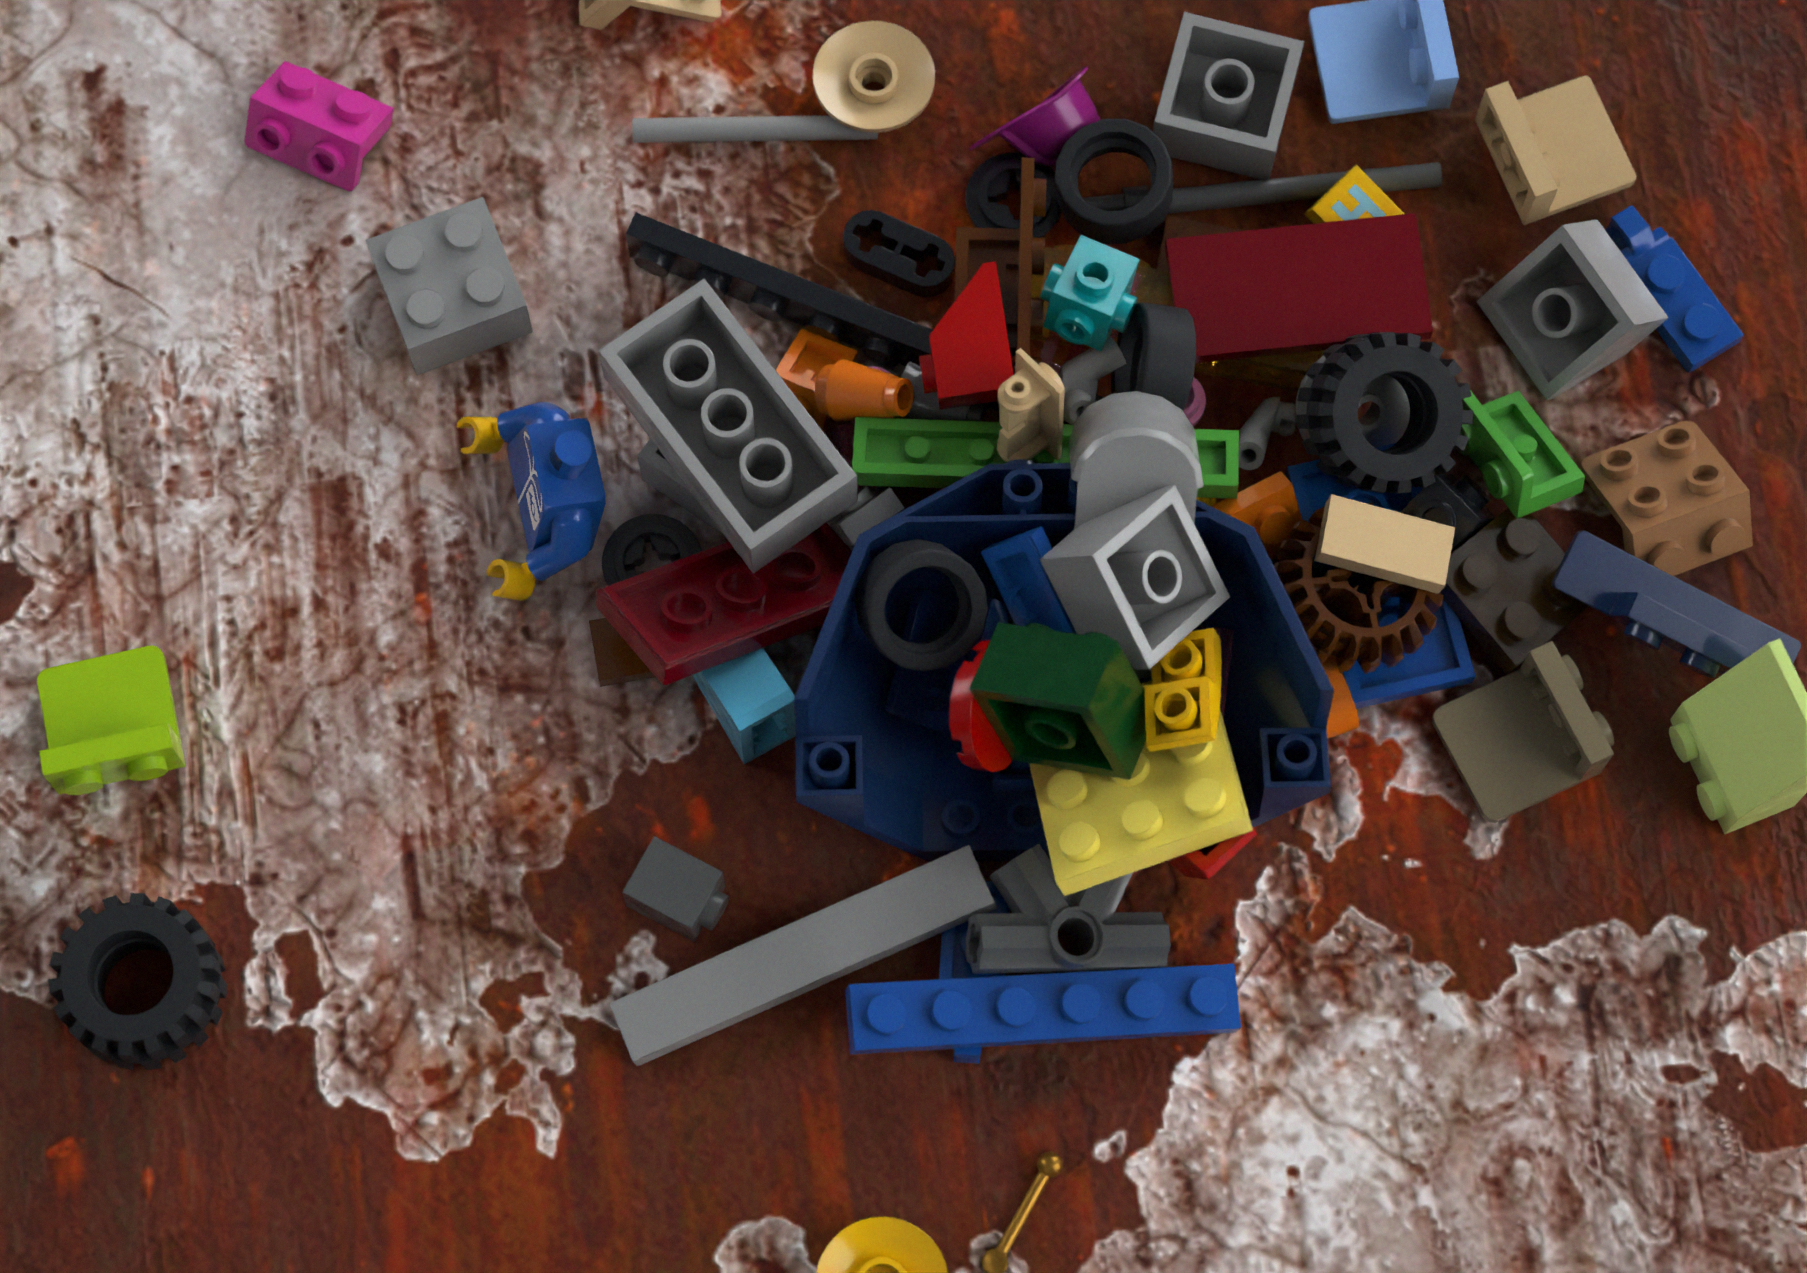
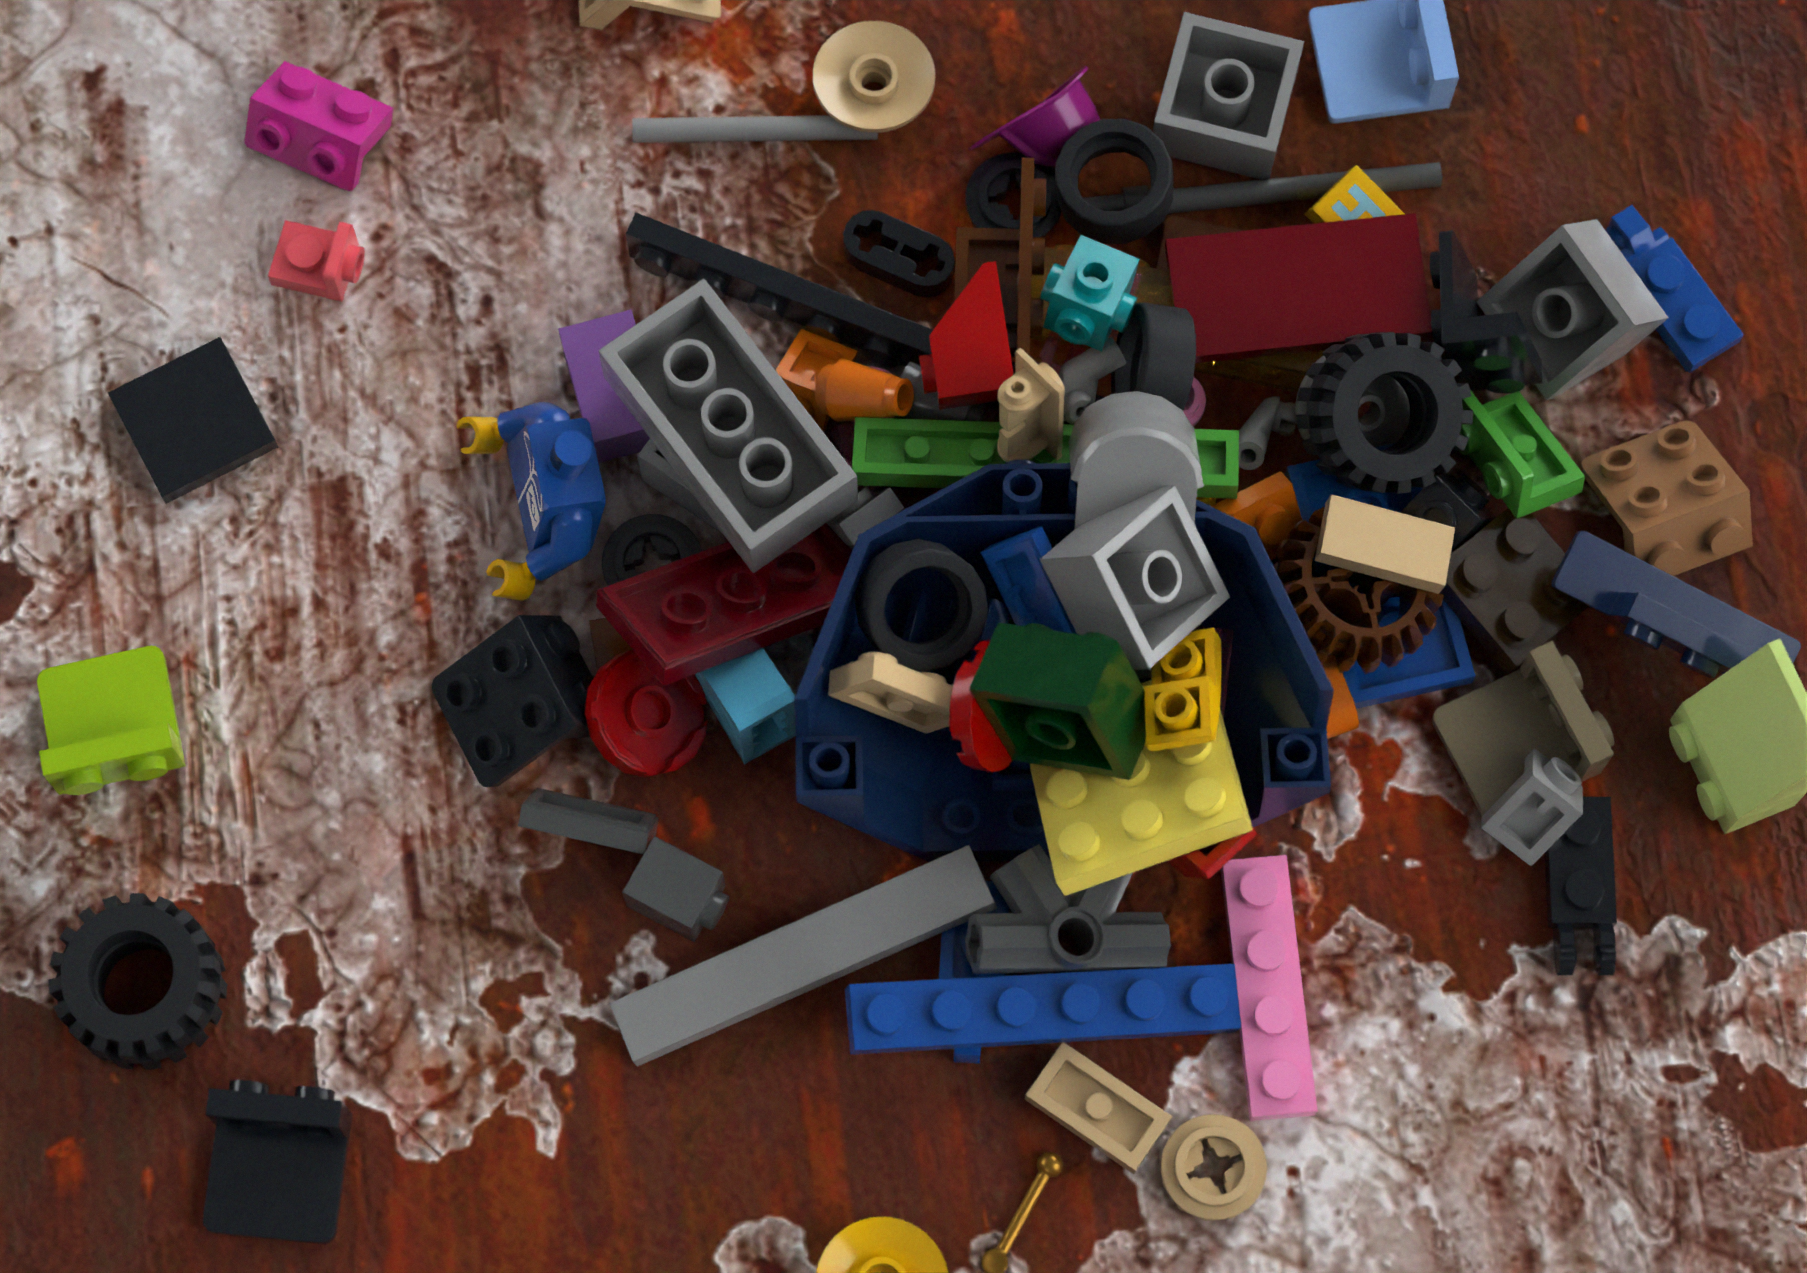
light grey brick [365,197,533,375] -> none
tan bracket [1475,76,1637,225] -> none
none -> black tile [108,337,278,504]
none -> black bracket [203,1080,353,1244]
none -> coral bracket [268,220,365,302]
none -> black bracket [432,615,594,787]
none -> dark grey tile [518,788,659,854]
none -> medium lavender brick [558,310,650,463]
none -> red tile [585,650,708,778]
none -> tan plate [828,652,953,734]
none -> tan plate [1025,1042,1172,1174]
none -> tan gear [1161,1114,1267,1221]
none -> bright pink plate [1220,855,1317,1121]
none -> black bracket [1430,230,1543,394]
none -> light grey bracket [1481,749,1583,866]
none -> black hinge [1544,797,1617,976]

